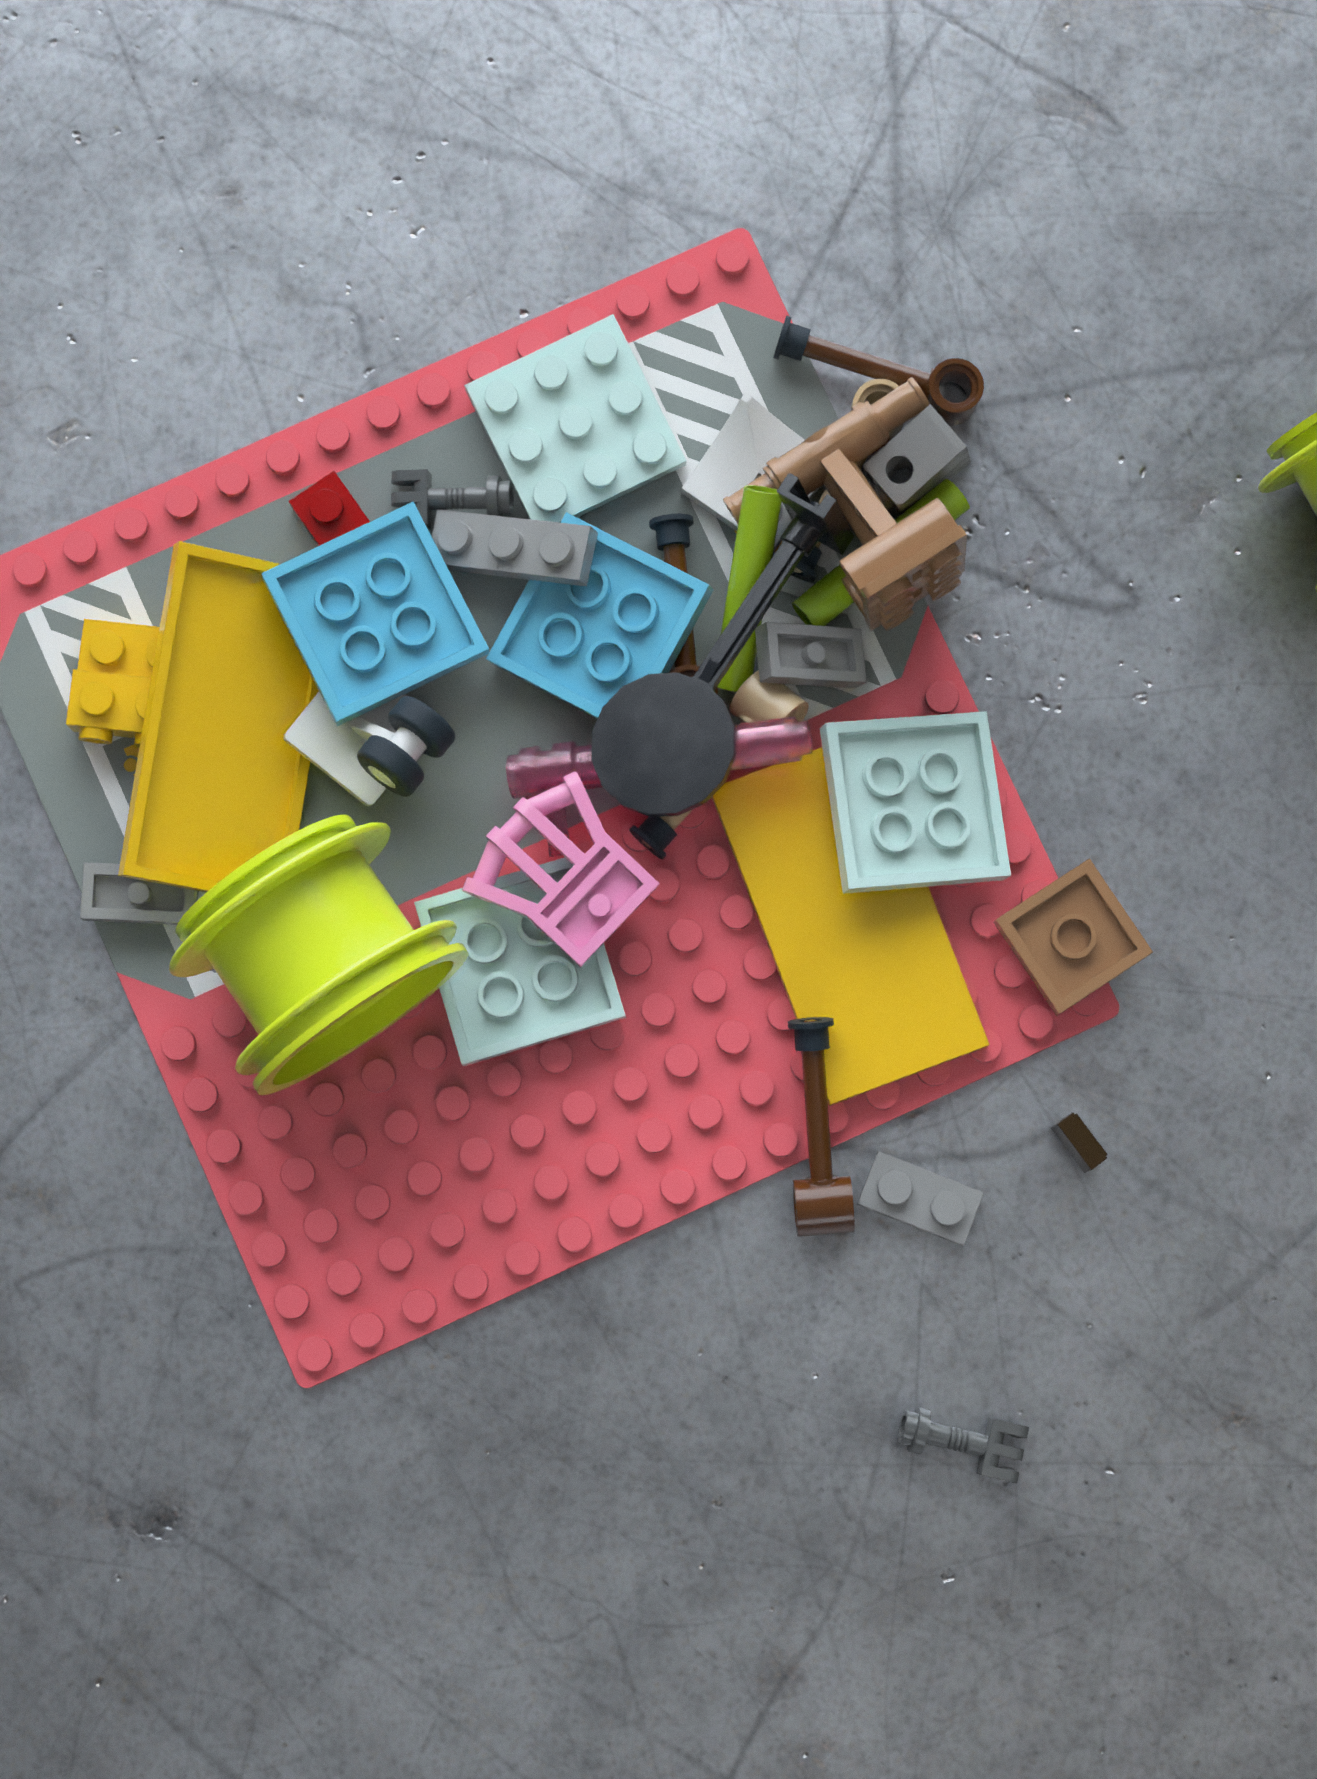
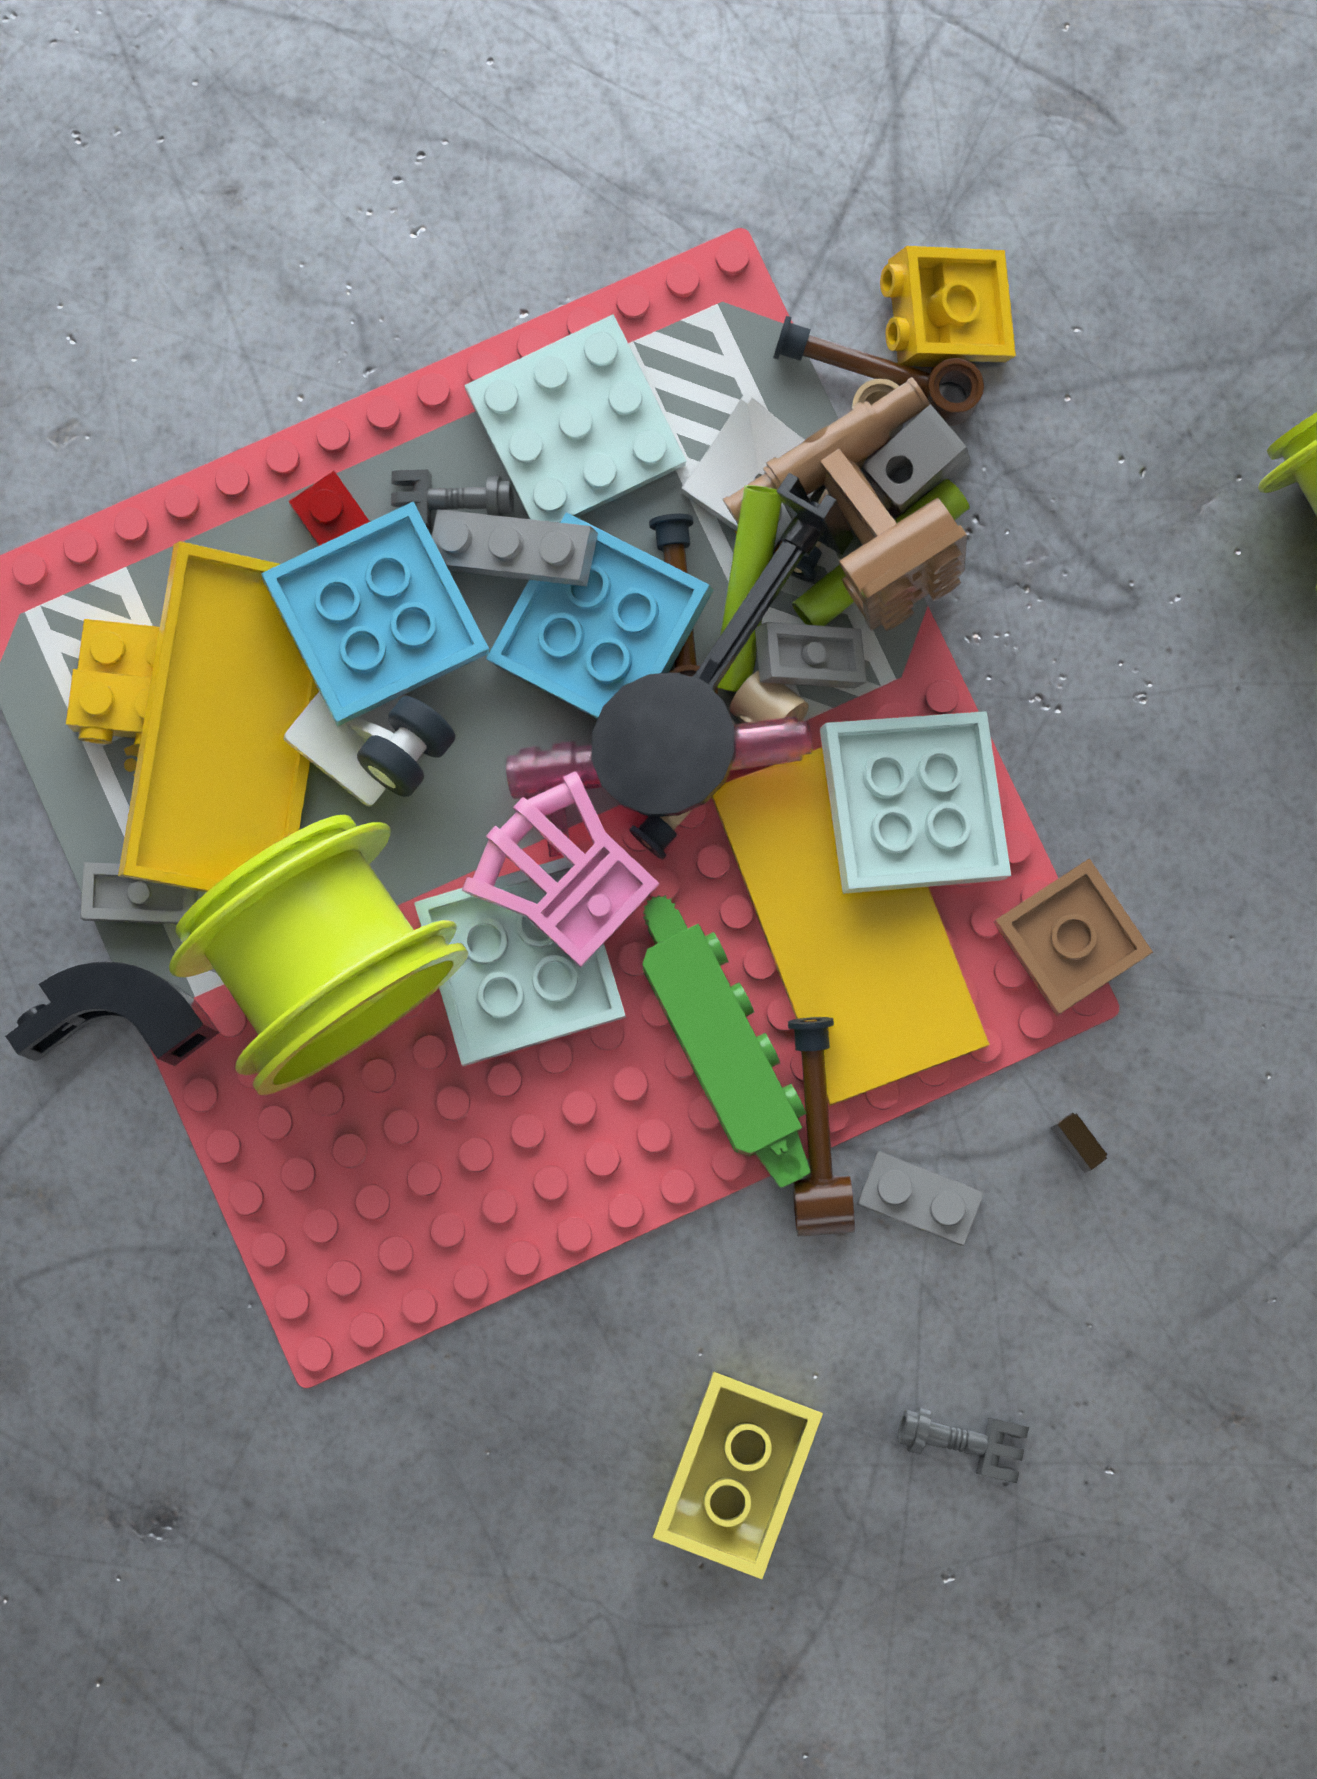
none -> black arch [5,961,220,1066]
none -> bright green hinge [642,895,811,1188]
none -> light yellow brick [653,1371,823,1579]
none -> yellow plate [880,246,1016,367]

